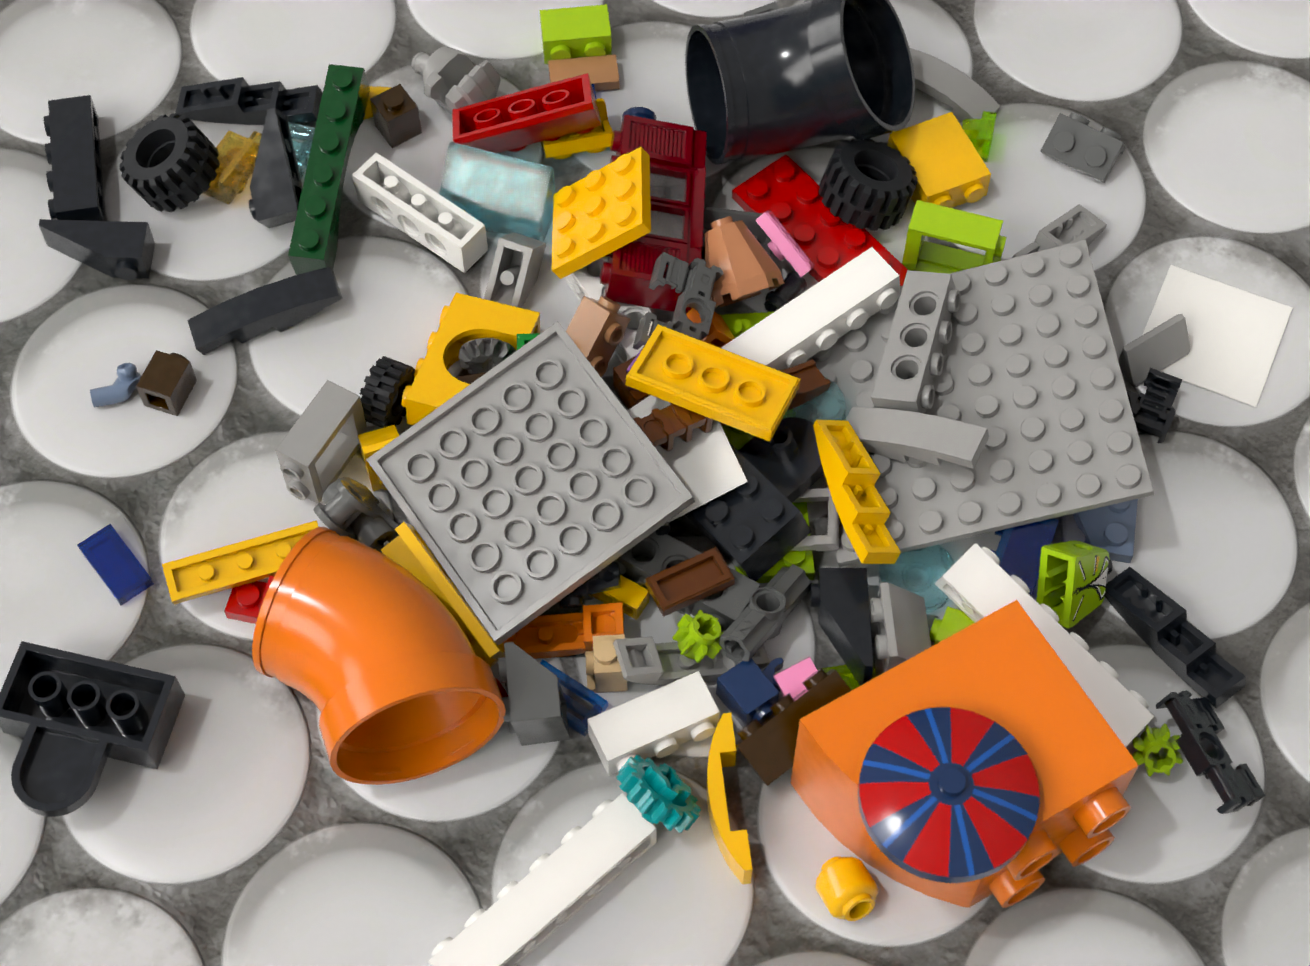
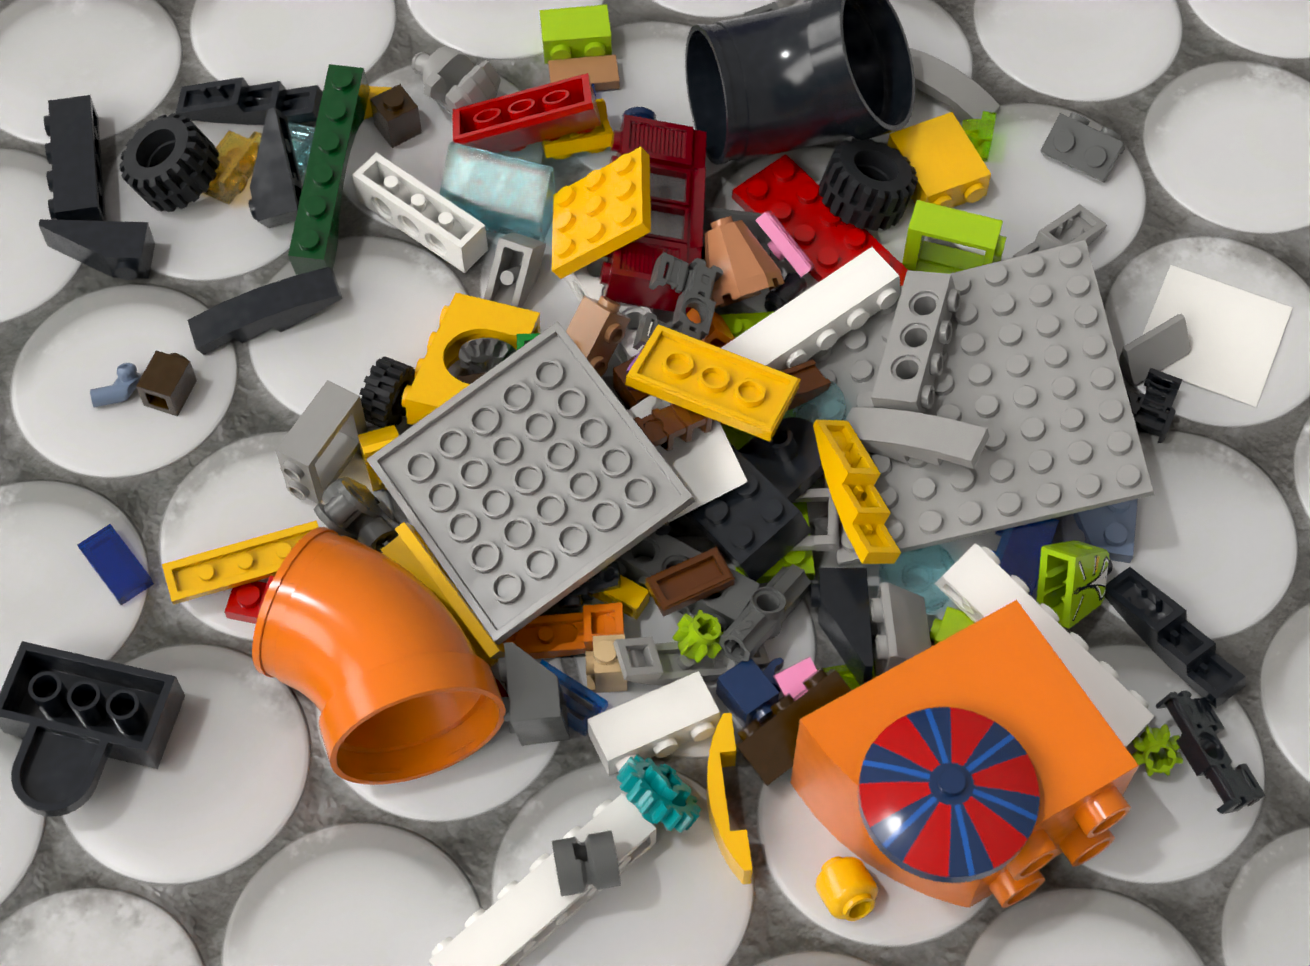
none -> dark grey wheel [552,830,621,897]

